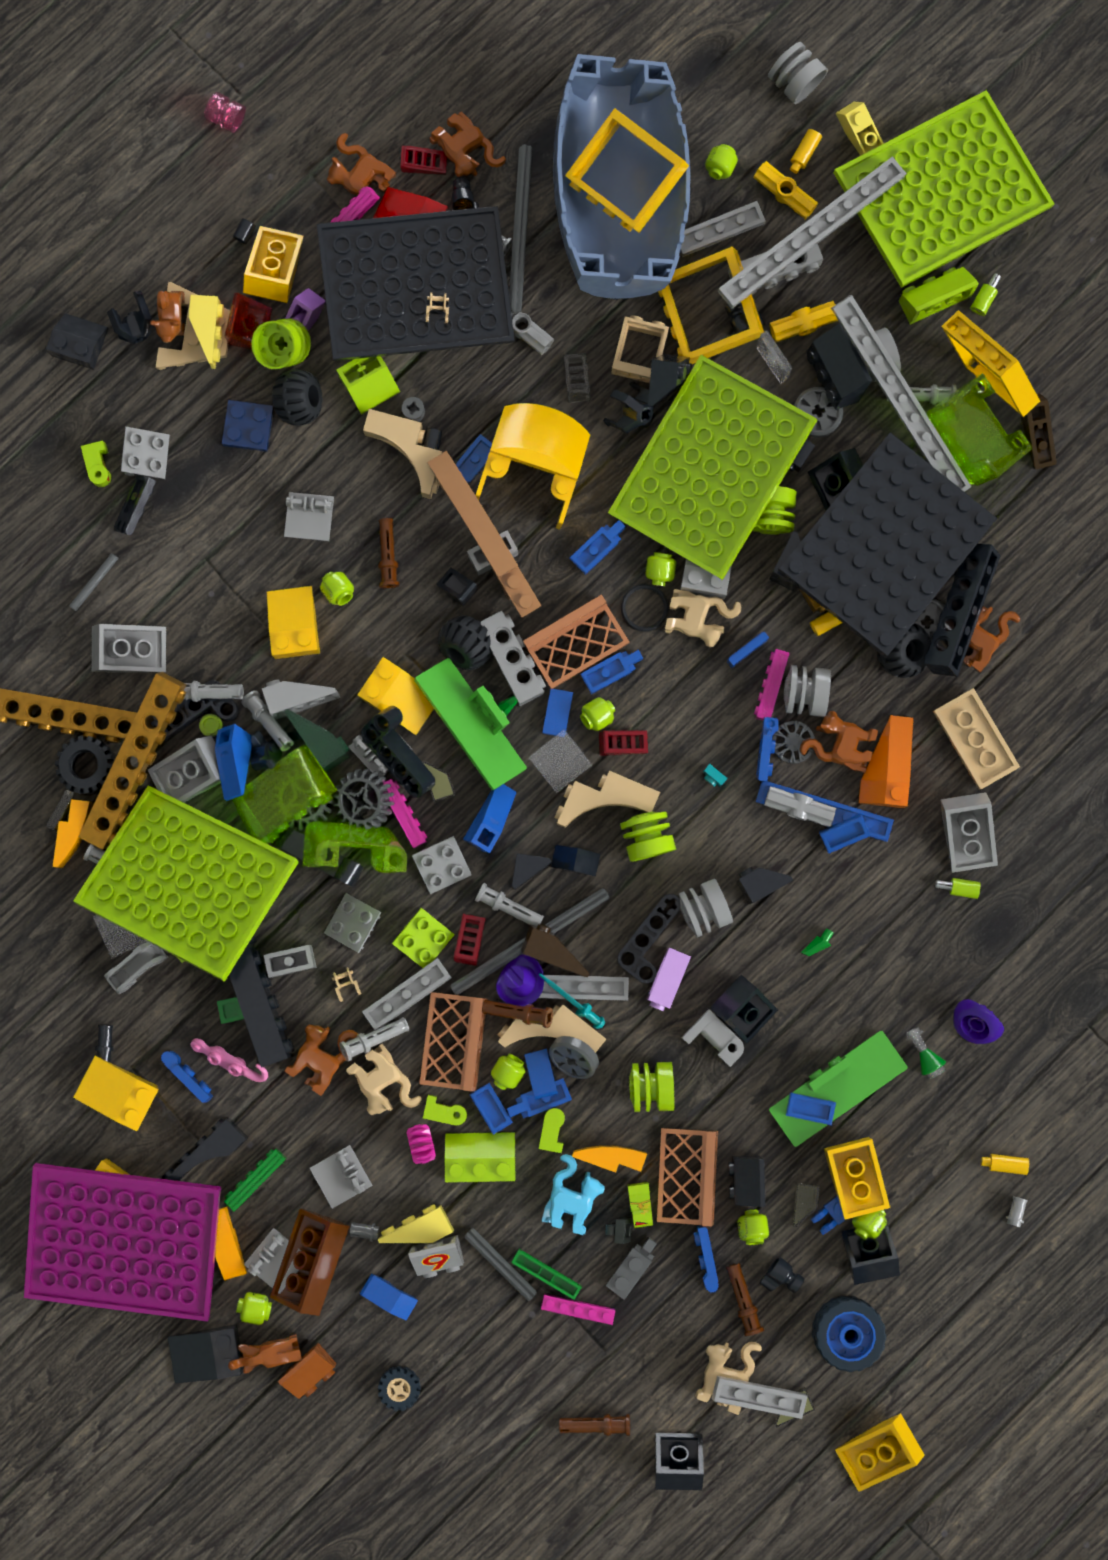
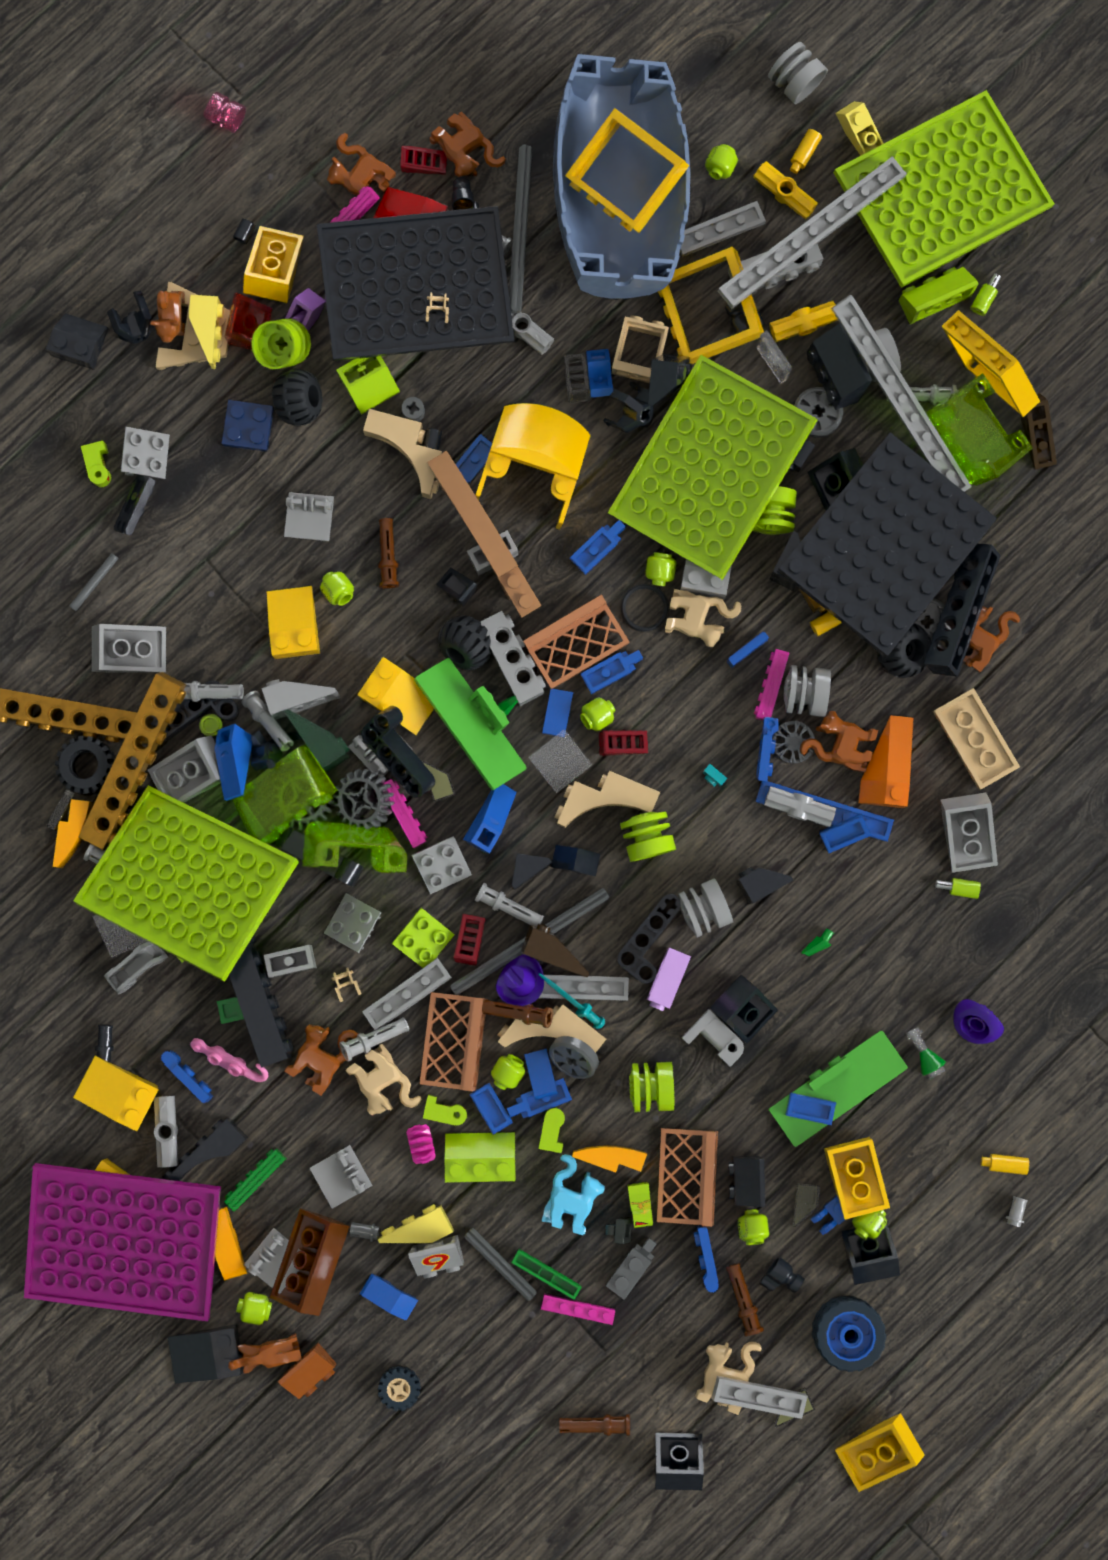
none -> light grey piece [154,1096,178,1168]
none -> blue slope [586,349,613,397]

